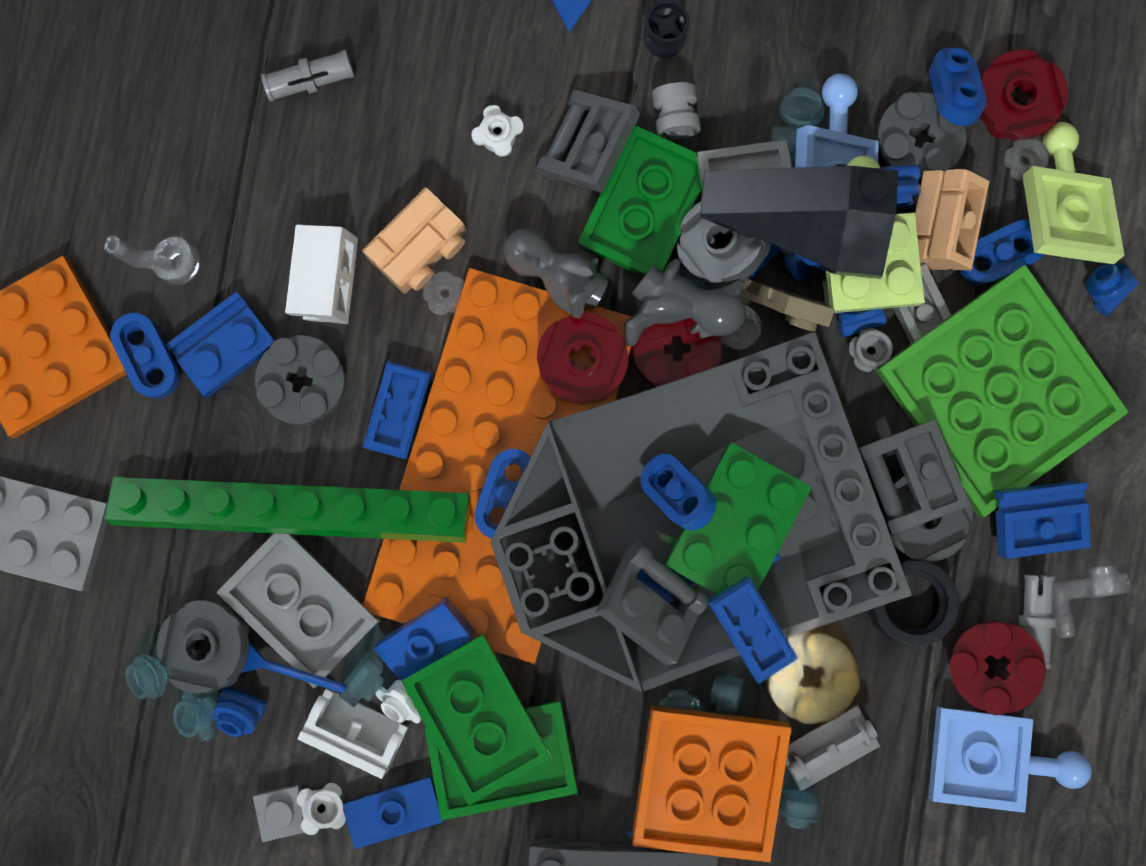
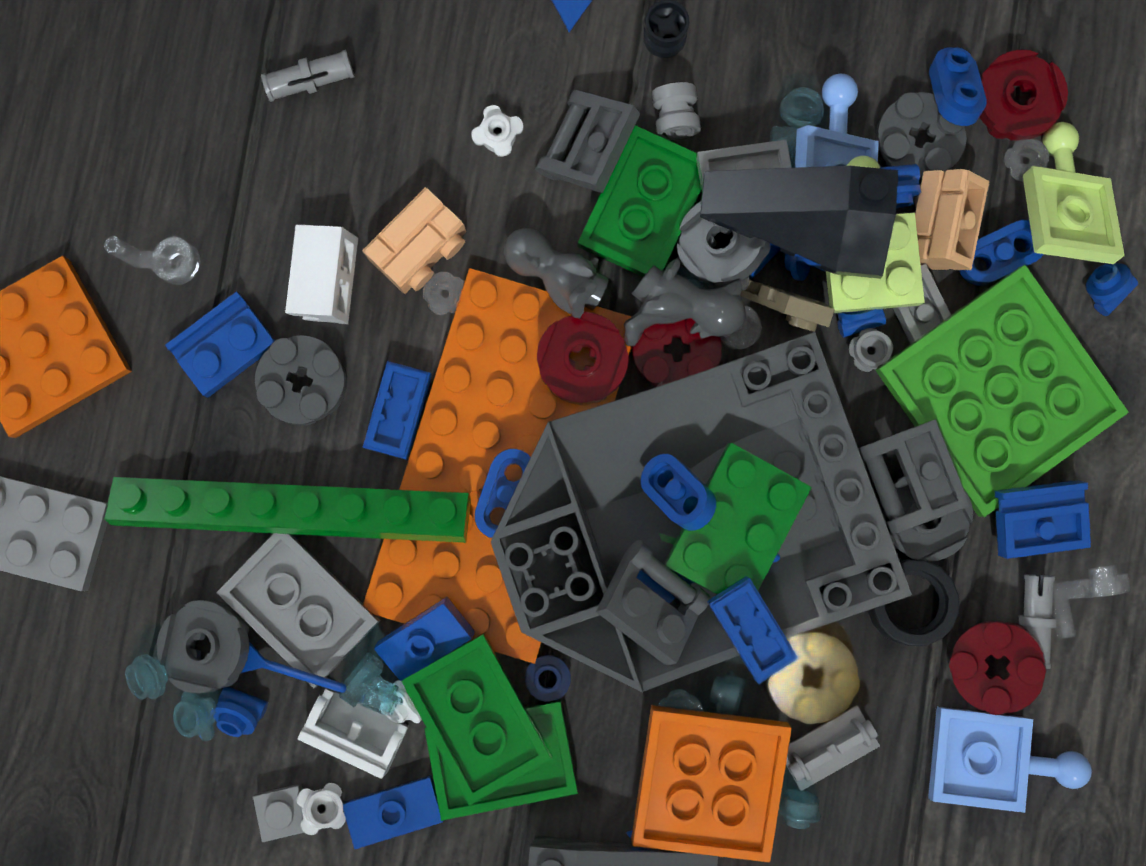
blue plate [110,313,180,399] -> none
none -> clear light blue plate [358,677,403,716]
none -> dark blue plate [525,655,571,702]

